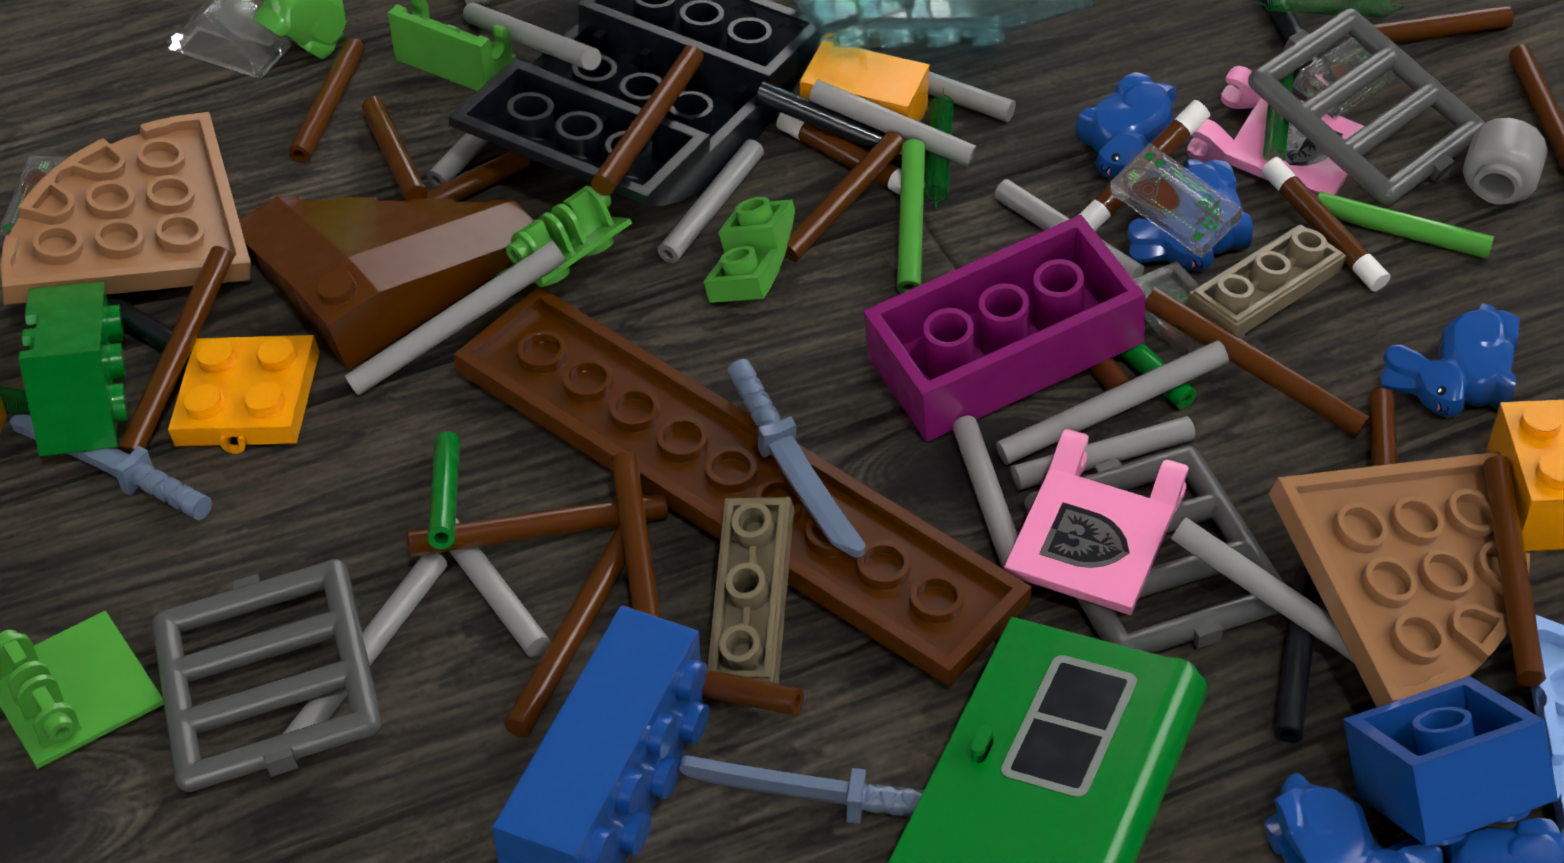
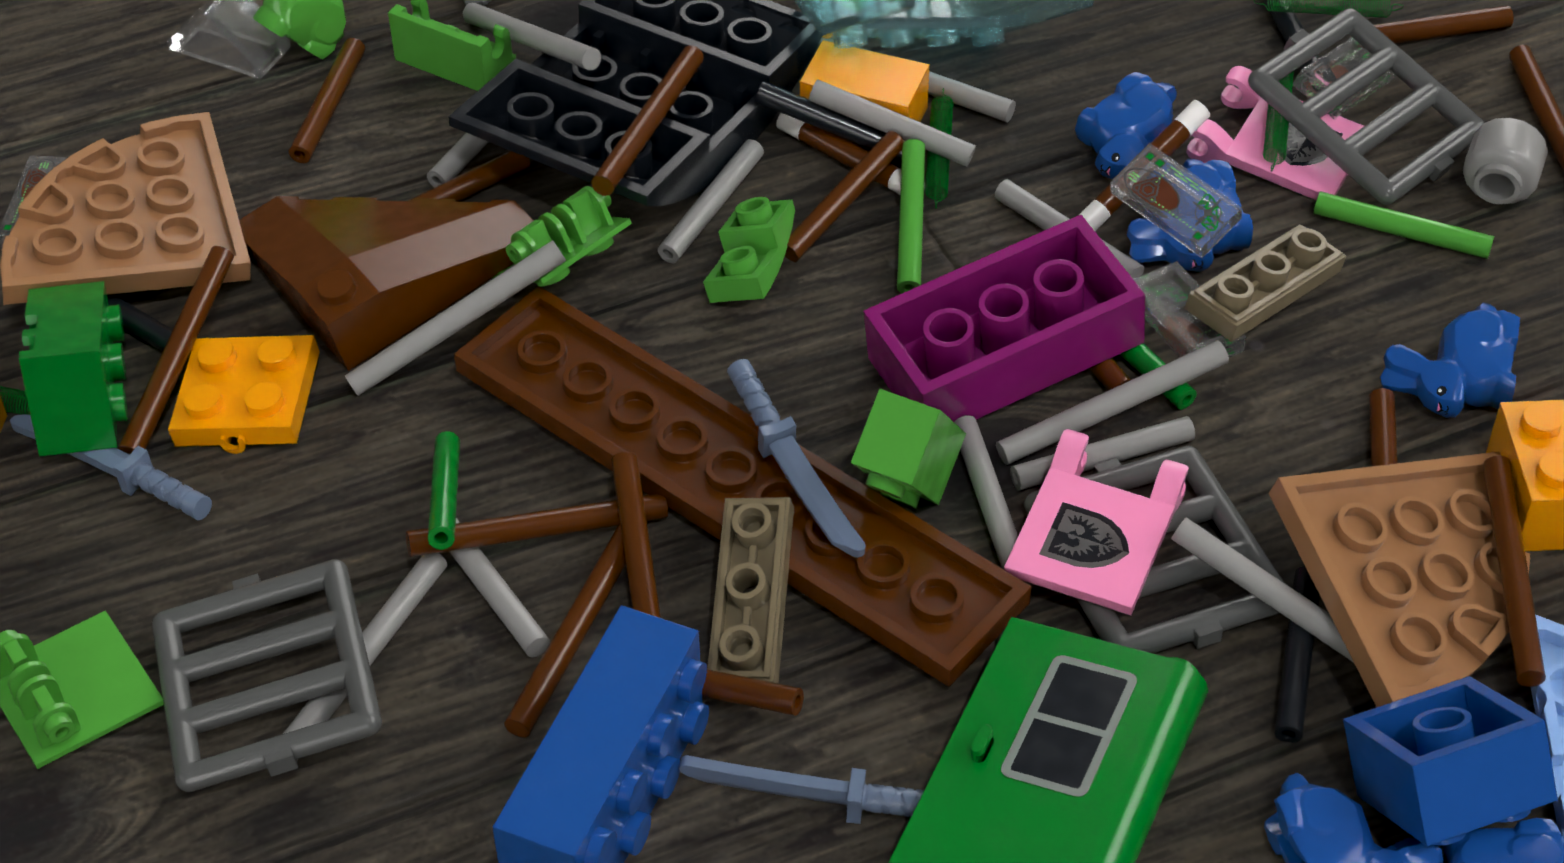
reddish brown bar [362,97,428,201] -> none
reddish brown bar [1145,287,1370,438] -> none
reddish brown bar [1262,157,1391,292] -> none
none -> bright green brick [851,389,966,509]

